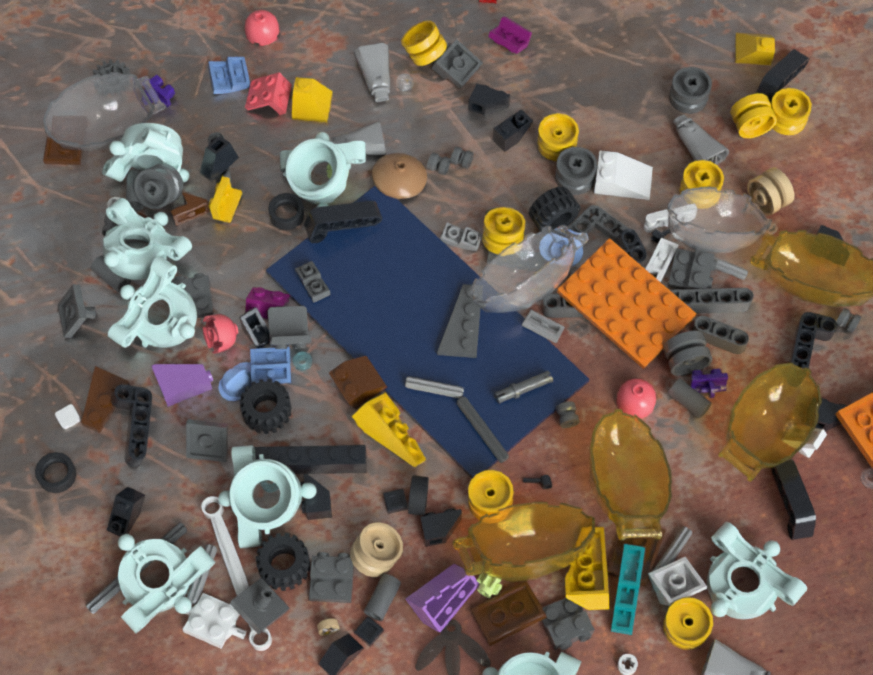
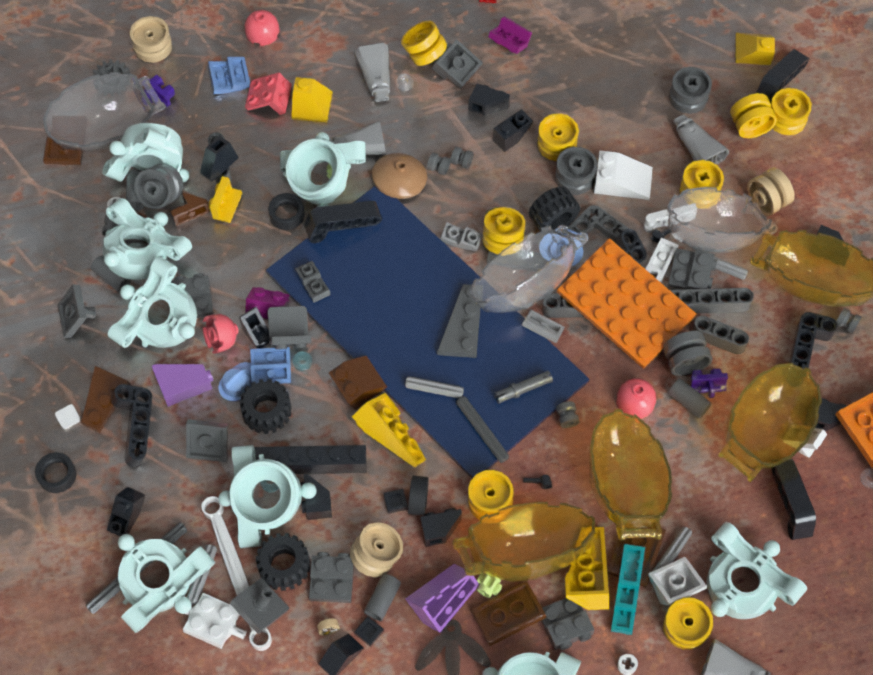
none -> tan wheel [130,16,173,63]

